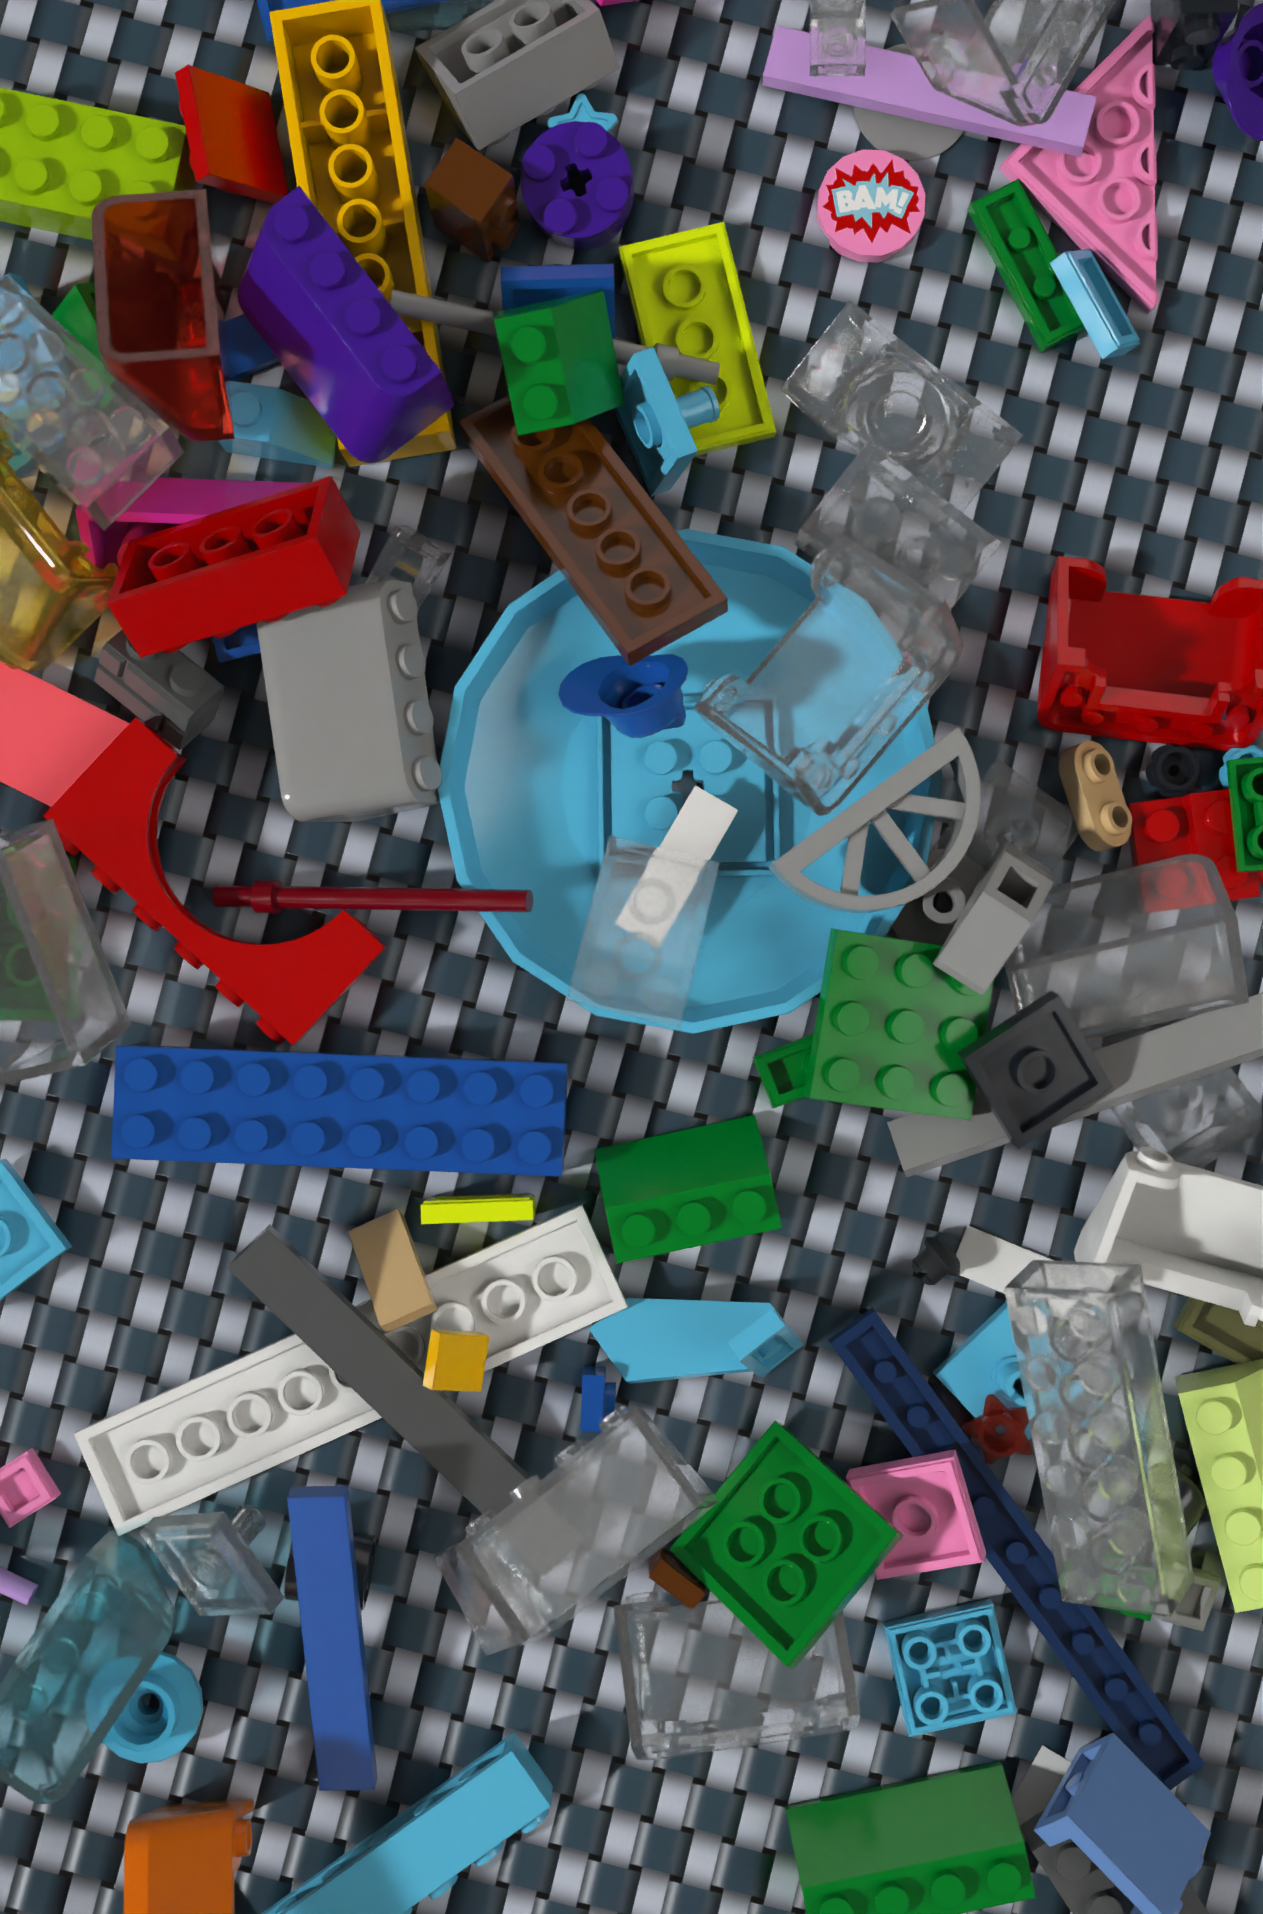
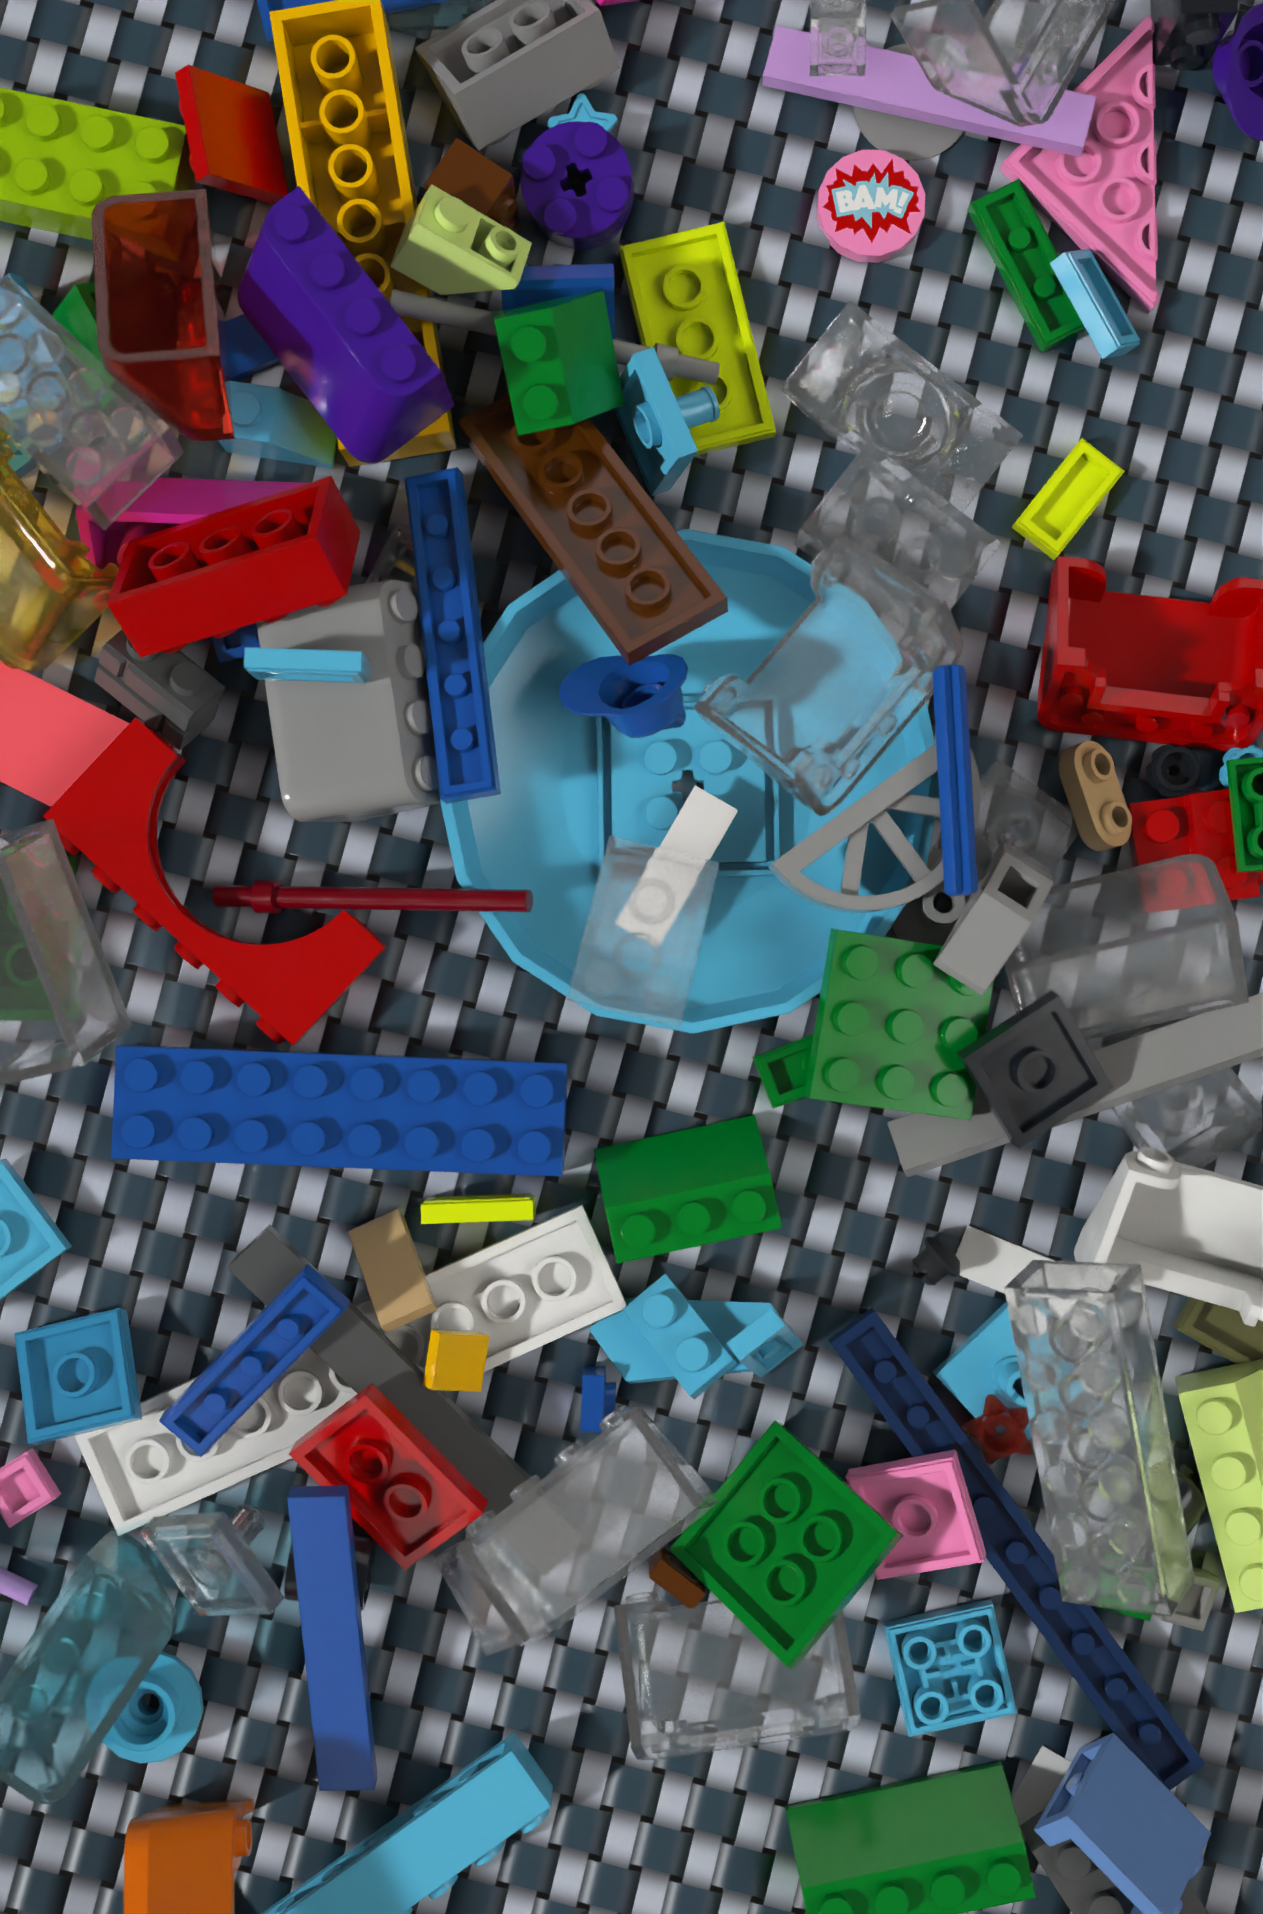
none -> dark azure tile [14,1308,142,1445]
none -> blue tile [159,1264,350,1457]
none -> medium azure tile [244,647,370,683]
none -> red plate [289,1383,488,1570]
none -> yellowish green slope [390,184,532,295]
none -> blue tile [404,467,501,804]
none -> medium azure plate [622,1274,737,1399]
none -> blue axle [932,664,978,896]
none -> neon yellow tile [1012,438,1125,560]

